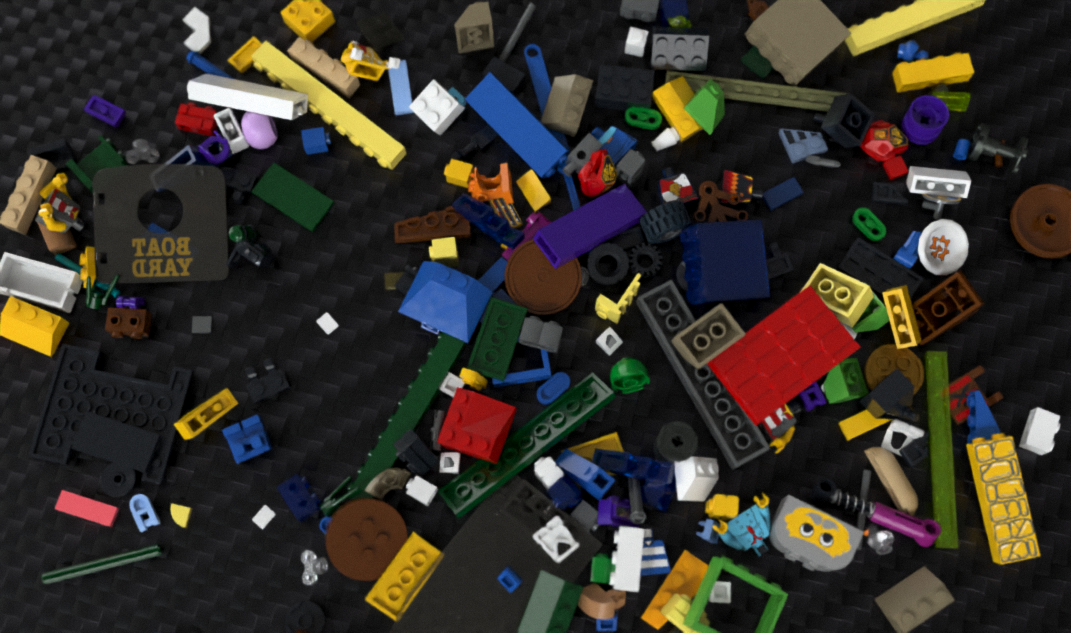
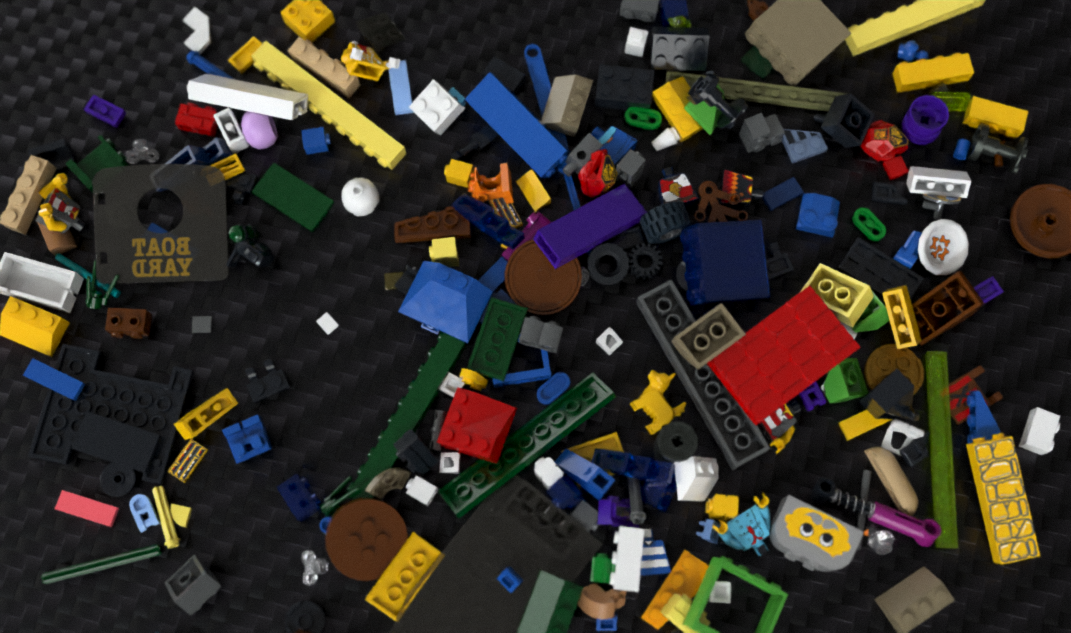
yellow plate [80,246,96,288] -> none
dark purple plate [116,296,145,309] -> none
dark purple piece [198,131,230,164] -> none
white sticker [252,505,276,529] -> none
dark tan slope [455,1,494,53] -> none
dark grey bar [499,3,536,62] -> none
white piece [533,516,579,562] -> none
light yellow plate [595,273,641,324] -> none
green cylinder [610,357,650,393] -> none
dark grey piece [805,155,841,168] -> none
none -> blue tile [23,359,85,401]
none -> light yellow axle [152,486,181,549]
none -> dark grey slope [164,554,221,615]
none -> tile [167,439,208,483]
none -> yellow tile [202,153,245,187]
none -> white cylinder [342,178,379,216]
none -> yellow animal [630,370,686,435]
none -> black piece [687,70,748,129]
none -> dark grey brick [739,113,785,153]
none -> blue slope [796,193,840,238]
none -> yellow brick [963,96,1028,138]
none -> dark purple plate [974,276,1004,303]

